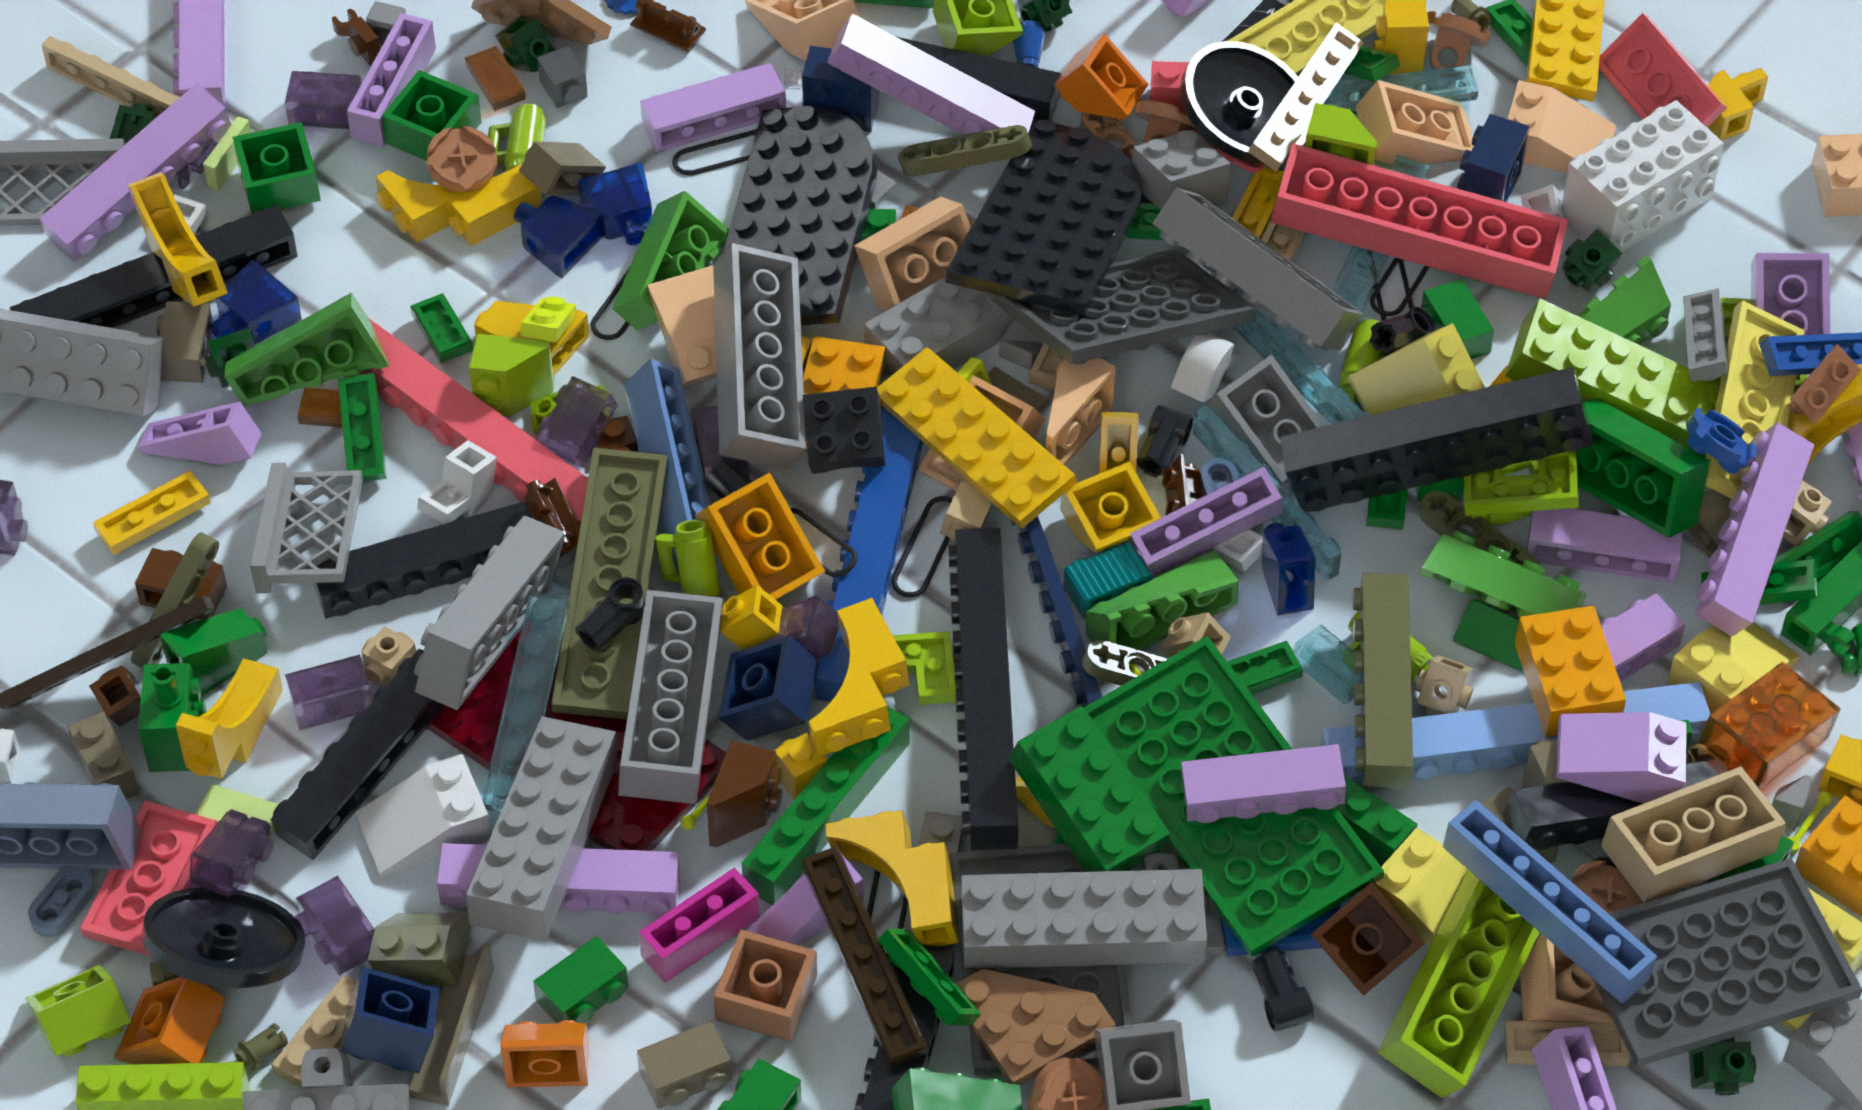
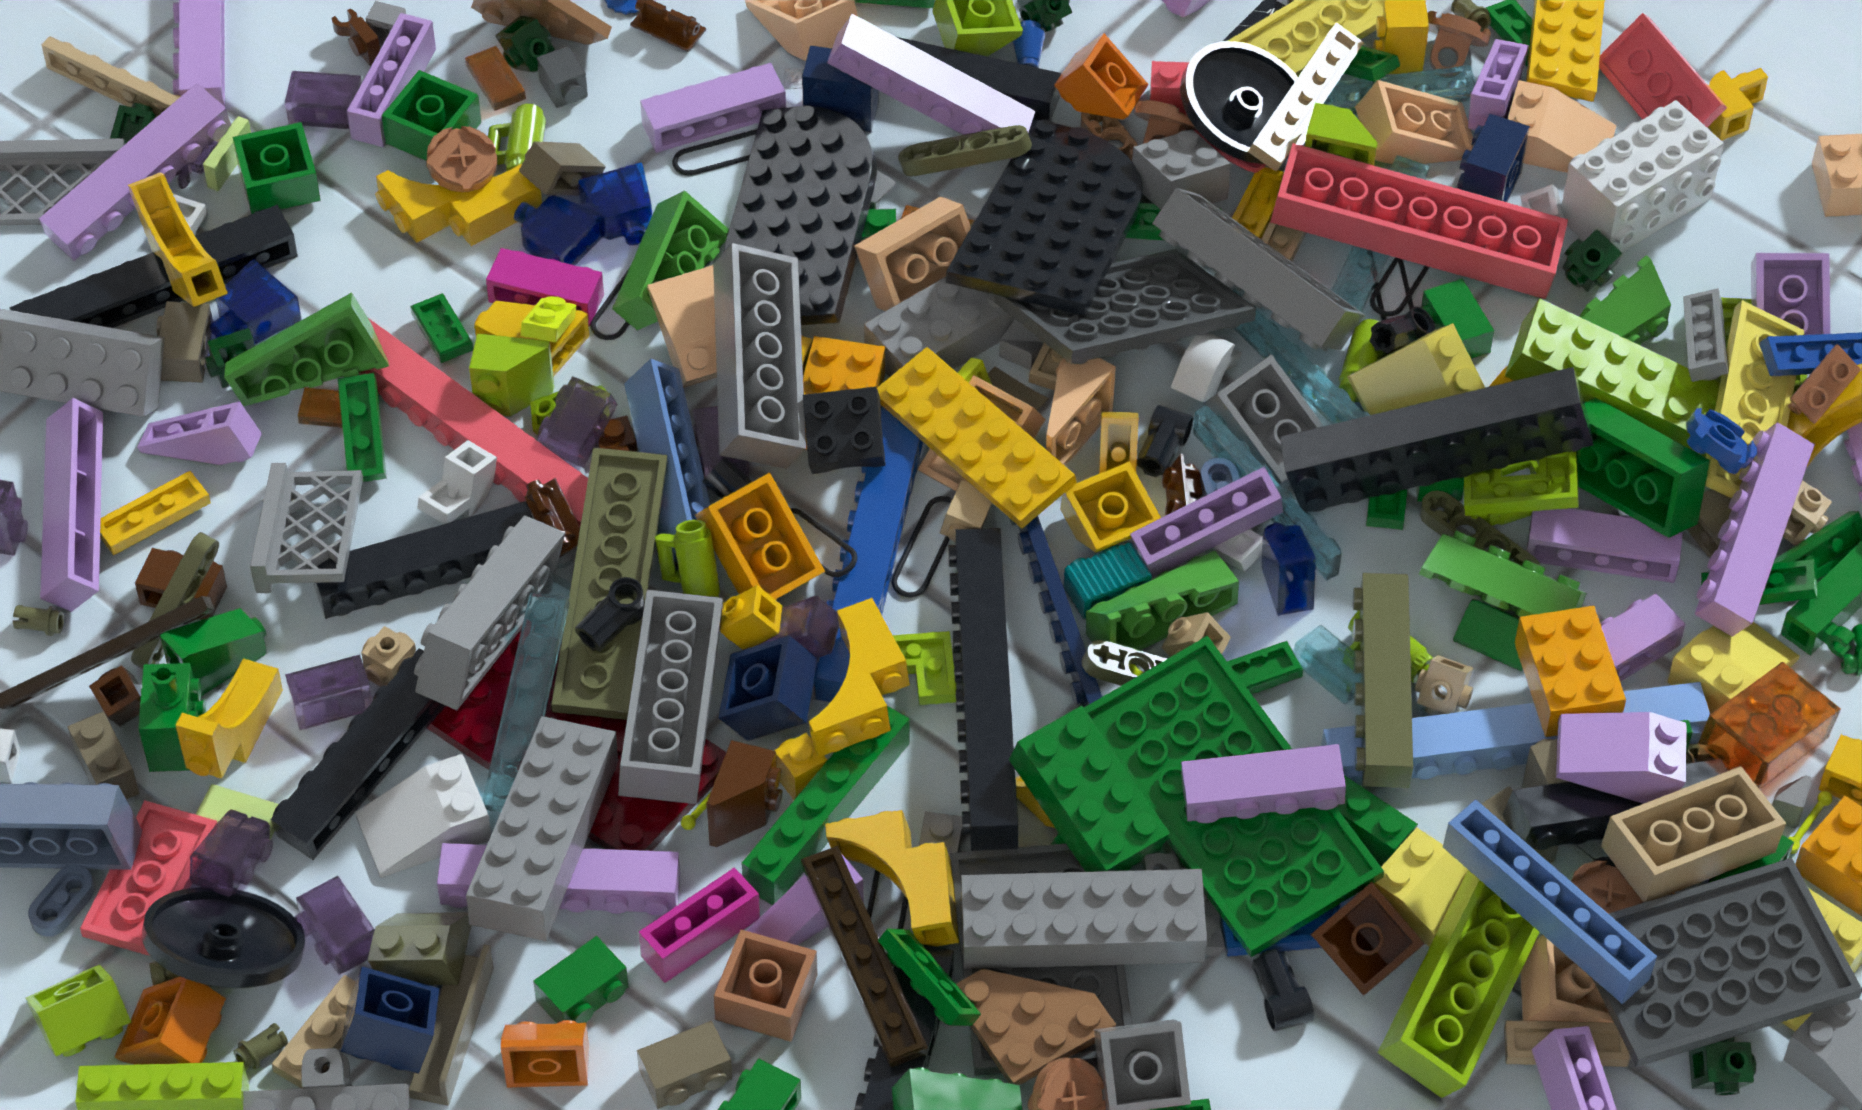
none -> olive pin [13,605,64,636]
none -> lavender brick [40,398,103,612]
none -> dark pink brick [486,248,604,327]
none -> lavender slope [1468,39,1529,130]

